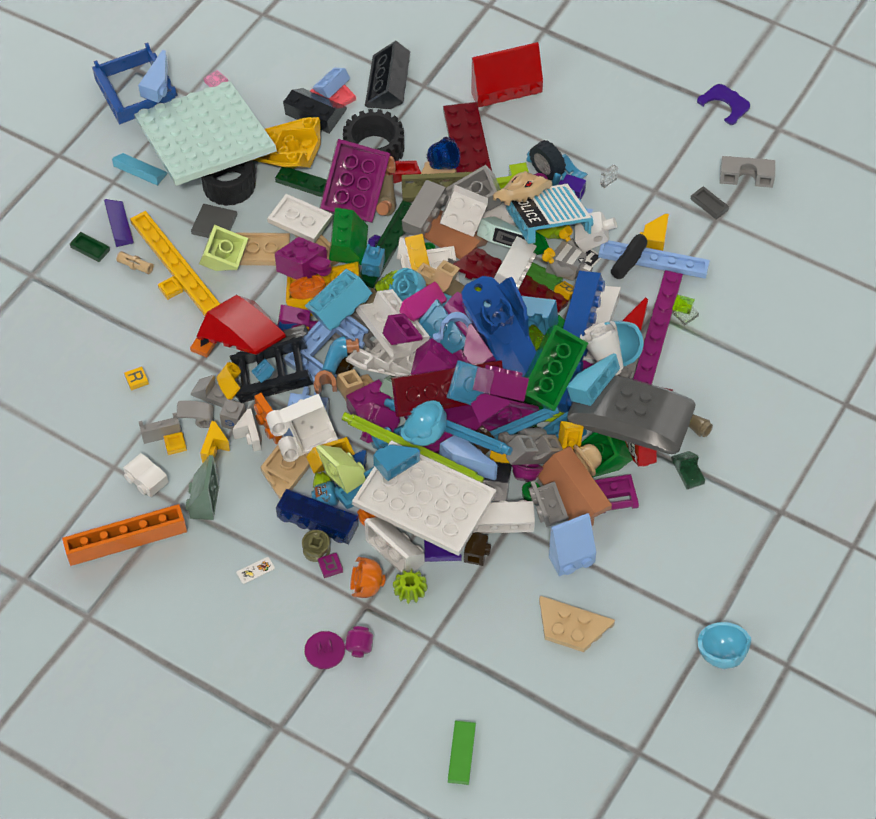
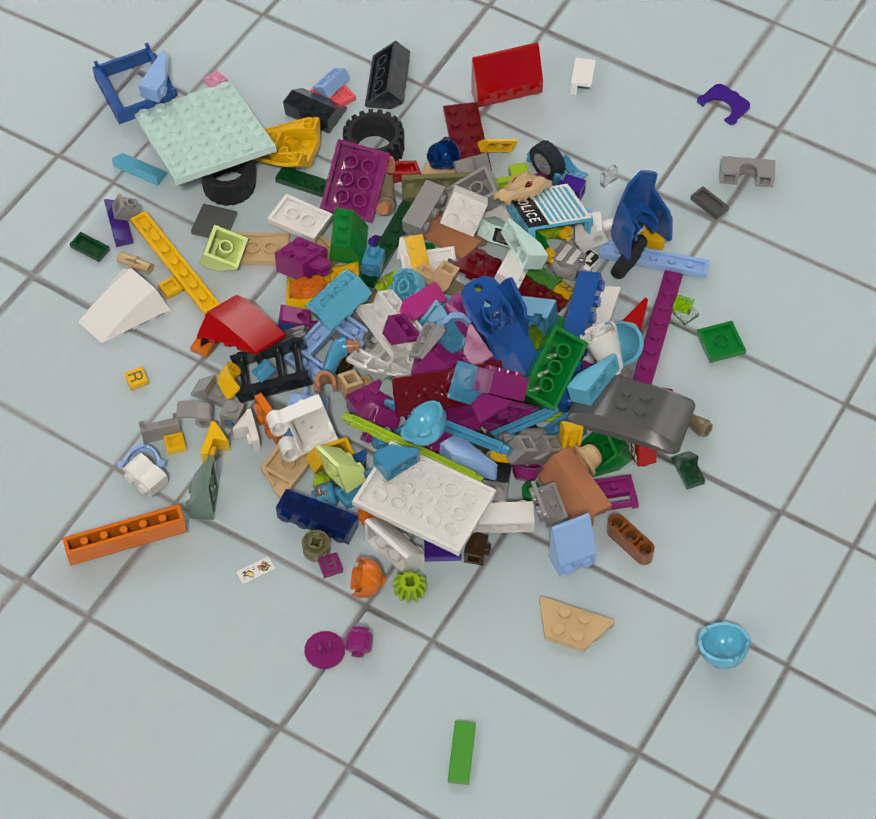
none -> white wedge [78,268,171,345]
none -> light grey brick [111,194,142,221]
none -> light blue helmet [117,444,166,468]
none -> light grey slope [409,322,446,359]
none -> light grey slope [453,152,491,173]
none -> yellow slope [478,139,518,153]
none -> light aqua slope [501,219,548,269]
none -> white panel [570,58,596,95]
none -> dark orange beam [607,514,655,565]
none -> blue piece [611,170,673,260]
none -> green plate [697,321,746,363]

